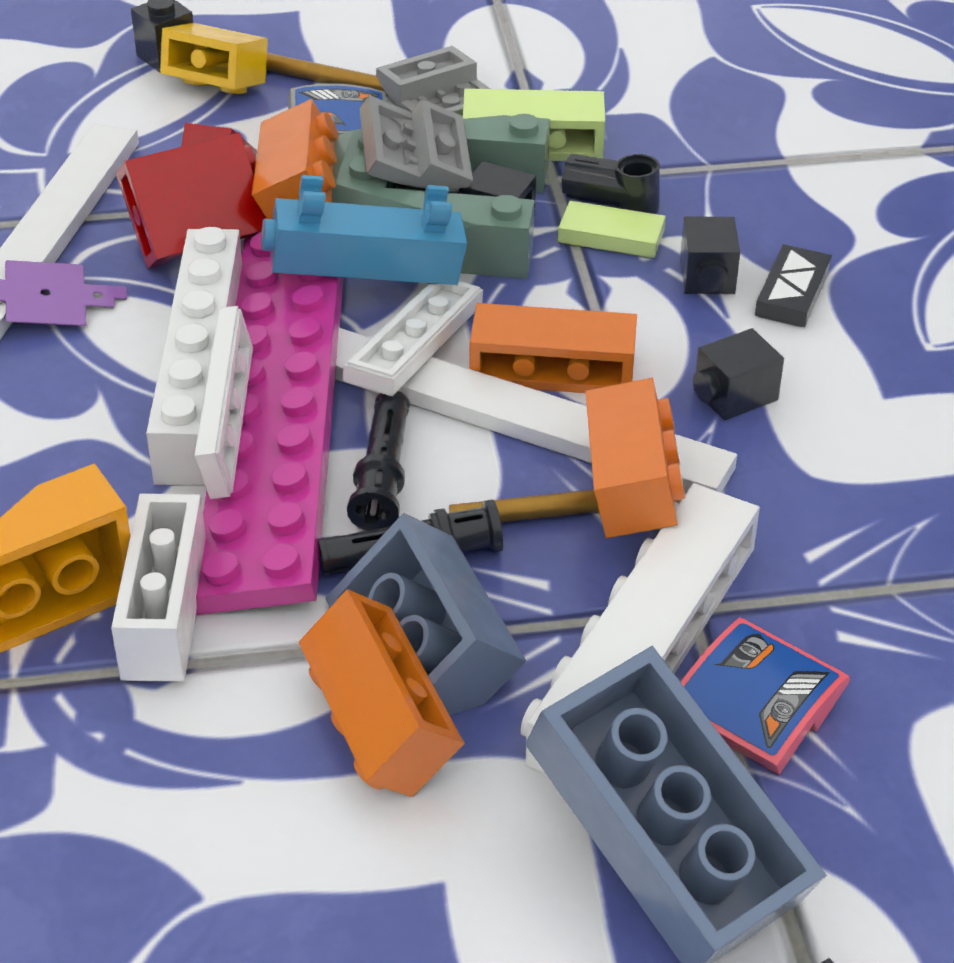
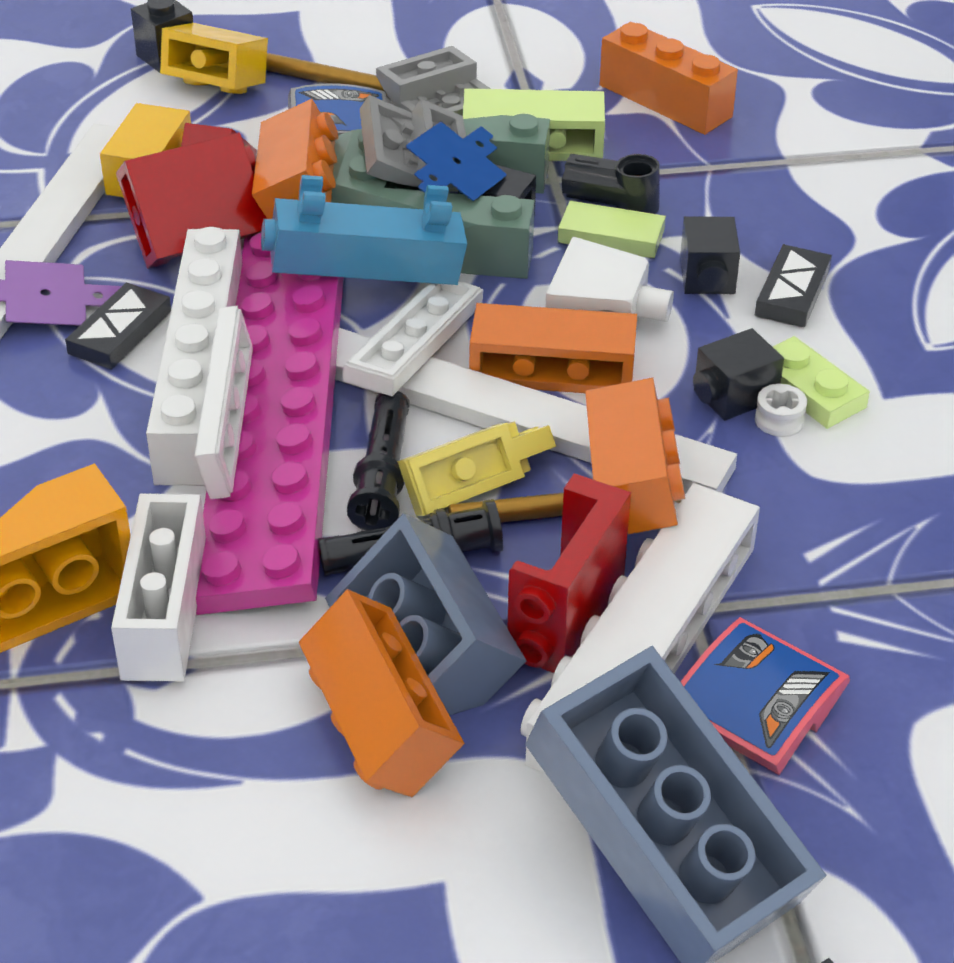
none -> black tile [65,282,171,369]
none -> yellow brick [100,103,191,197]
none -> light yellow hinge [397,421,556,516]
none -> blue piece [406,122,507,201]
none -> red panel [507,473,631,673]
none -> white torso [546,237,674,322]
none -> orange brick [599,21,738,135]
none -> white bush [755,384,807,437]
none -> yellowish green plate [773,336,870,429]

